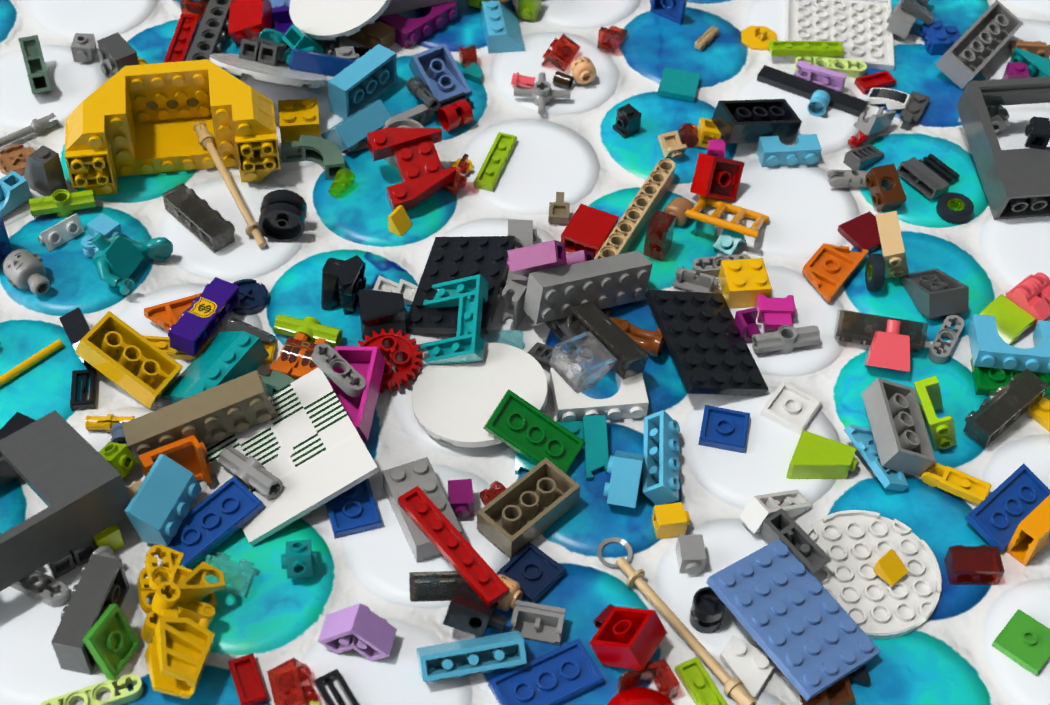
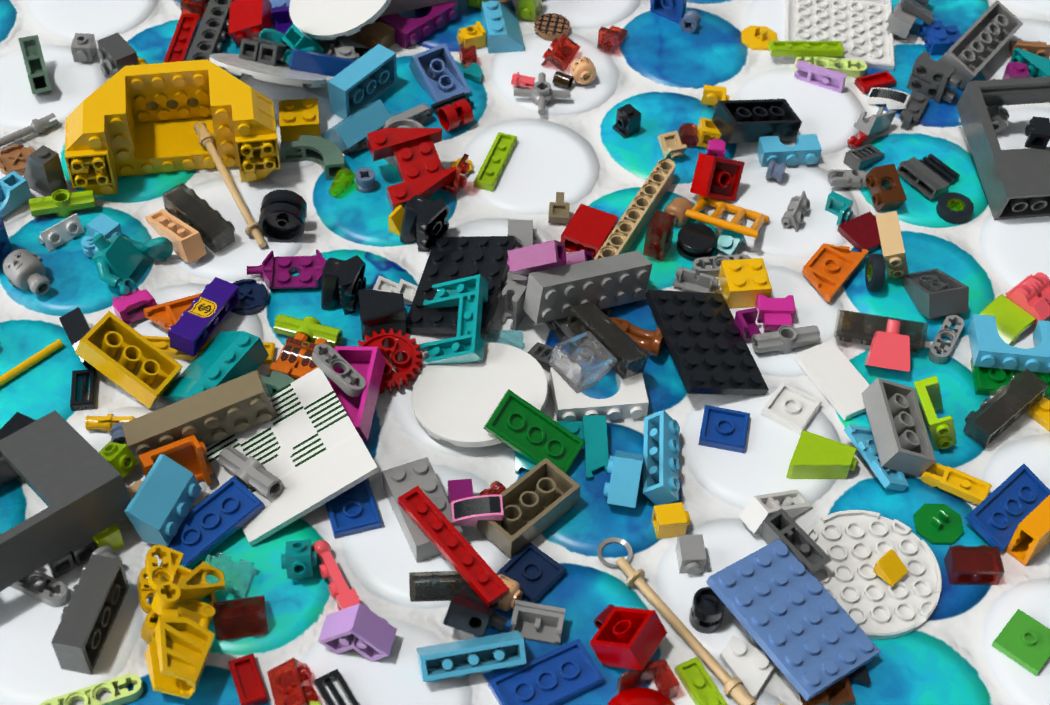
bright green plate [82,604,142,680] -> none
dark grey slope [227,318,276,343] -> none
dark grey pin [407,77,440,111] -> none
teal tile [657,67,701,102] -> none
tan axle [694,25,719,51] -> none
black tile [757,65,869,117] -> none
medium azure wheel [807,90,831,117] -> none
none -> dark pink piece [112,288,157,326]
none -> light nougat slope [145,209,207,263]
none -> clear red bracket [213,595,268,641]
none -> magenta plate [247,250,326,289]
none -> coral plate [312,540,361,611]
none -> sand blue wheel [355,168,375,193]
none -> black piece [400,195,449,252]
none -> slope [451,495,504,526]
none -> yellow brick [457,21,486,51]
none -> tile [534,13,570,41]
none -> black head [676,223,716,261]
none -> sand blue wheel [680,10,701,33]
none -> yellow bracket [701,85,730,106]
none -> sand blue wheel [766,159,787,182]
none -> light grey hinge [781,191,810,232]
none -> white tile [794,340,870,421]
none -> teal bracket [825,191,853,225]
none -> dark grey hips [906,51,963,104]
none -> green piece [913,503,964,545]

